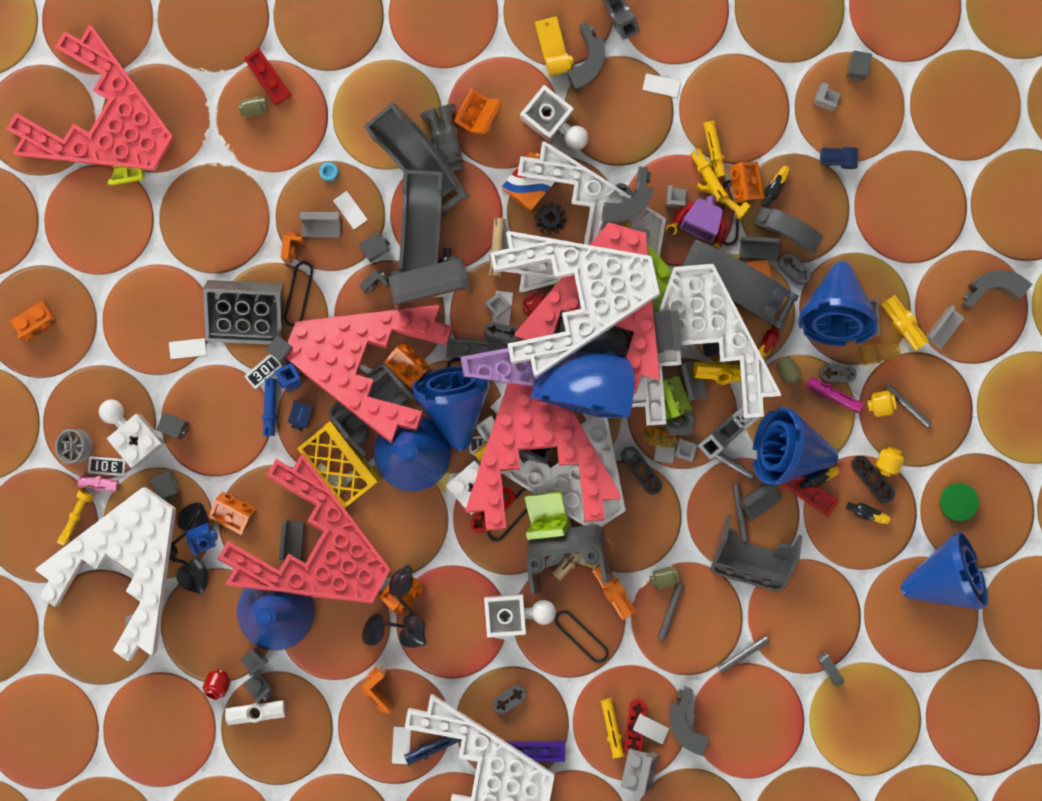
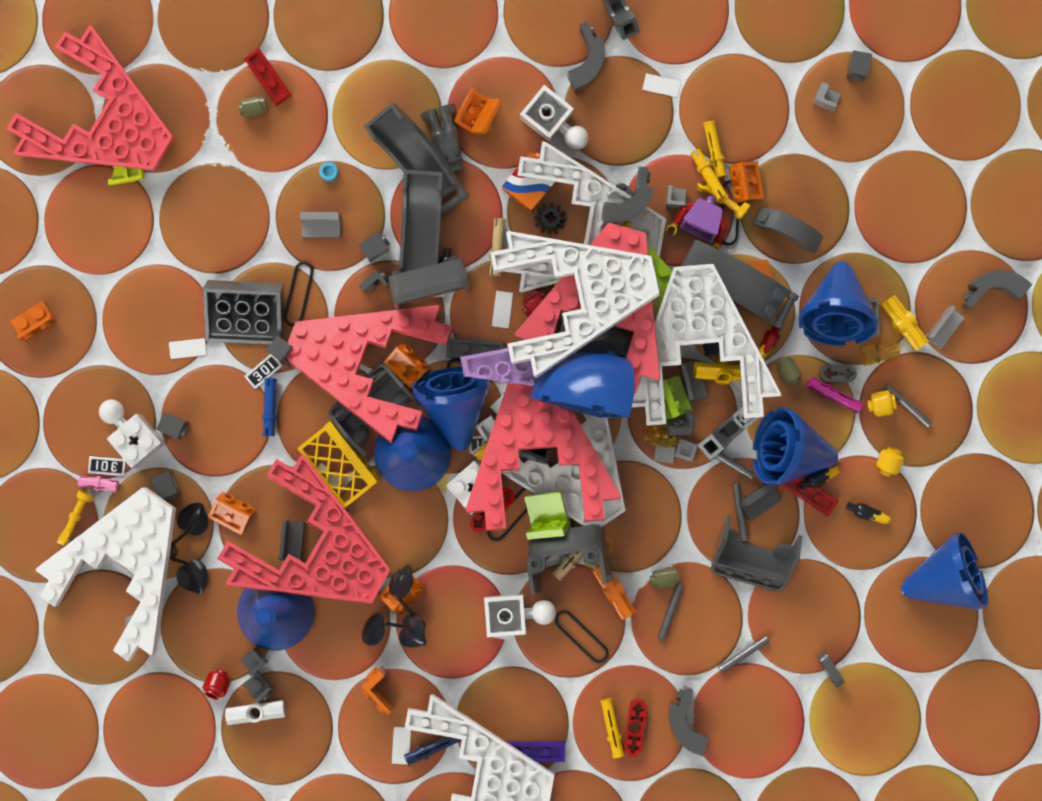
light grey wheel [55,429,92,463] -> none
blue brick [186,523,218,556] -> none
blue brick [274,363,302,393] -> none
orange bracket [281,232,305,264] -> none
dark blue brick [287,401,315,431] -> none
white sticker [333,191,368,229] -> none
dark grey beam [484,323,520,346] -> none
light grey tile [485,292,511,319] -> none
dark grey beam [493,685,526,714] -> none
yellow door [534,16,574,77] -> none
black beam [621,446,662,495] -> none
light grey bracket [621,748,659,797] -> none
white sticker [633,714,670,744] -> none
dark grey panel [654,310,682,351] -> none
dark grey panel [739,237,781,261] -> none
black piece [761,166,790,208] -> none
dark grey beam [778,254,811,285] -> none
dark blue piece [820,147,859,169] -> none
black beam [851,456,895,503] -> none
green tile [939,483,979,521] -> none

